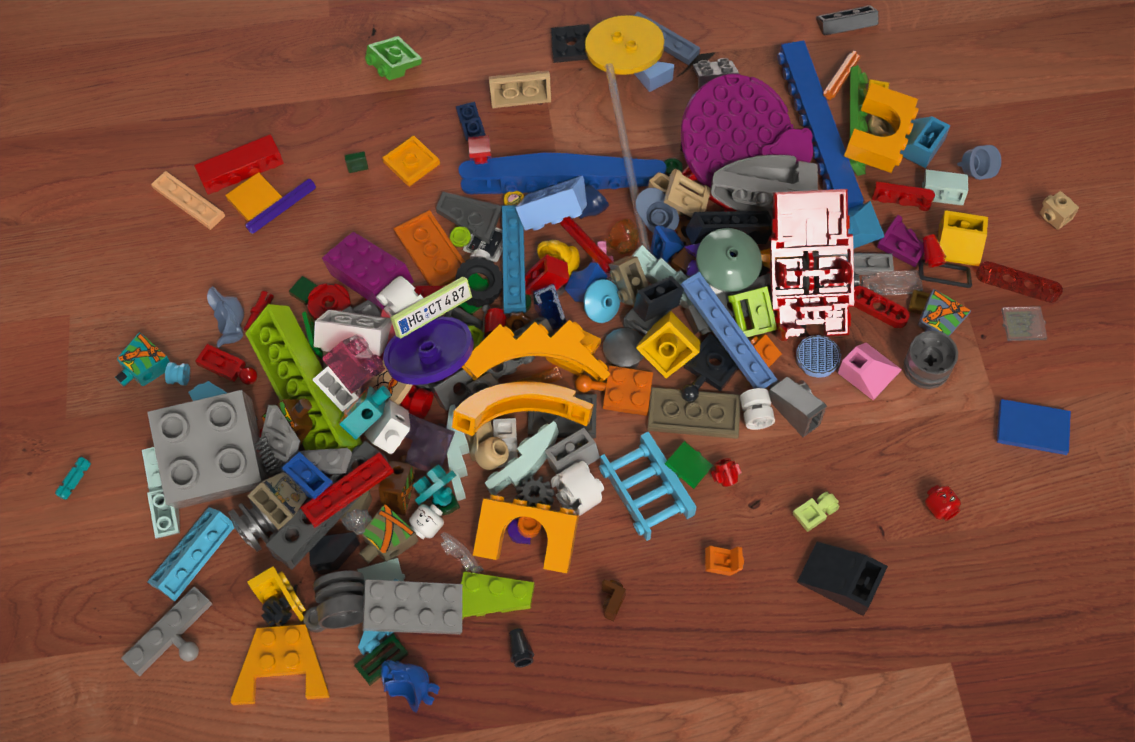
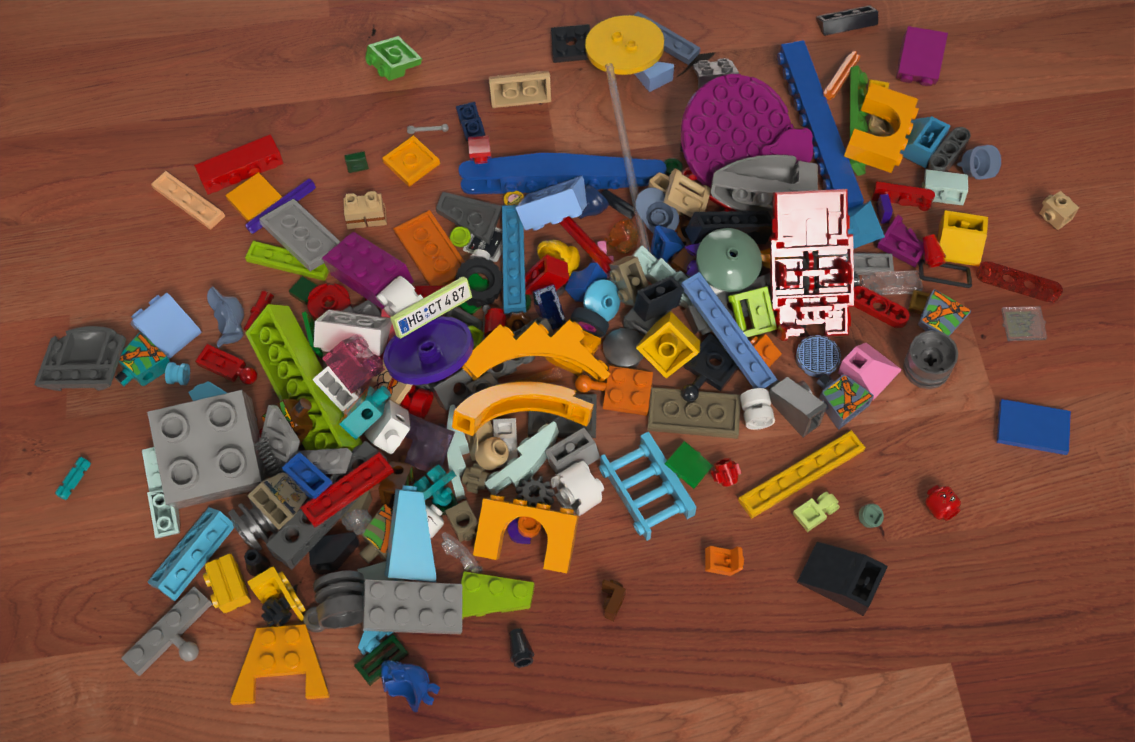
none -> dark grey slope [34,326,126,391]
none -> light blue piece [130,292,202,359]
none -> yellow brick [203,554,251,613]
none -> black cone [244,549,270,576]
none -> lime tile [245,241,329,281]
none -> light grey plate [259,199,340,271]
none -> tan hips [344,191,387,229]
none -> medium azure slope [384,485,436,582]
none -> light grey hinge [407,124,449,134]
none -> dark tan brick [445,500,479,542]
none -> dark tan gear [462,463,489,494]
none -> black bush [570,308,609,337]
none -> black axle [601,189,637,219]
none -> yellow tile [738,430,865,519]
none -> torso [817,374,874,430]
none -> sand green tile [859,504,884,528]
none -> dark purple tile [876,194,893,224]
none -> magenta slope [896,26,948,86]
none -> dark grey beam [926,127,971,172]

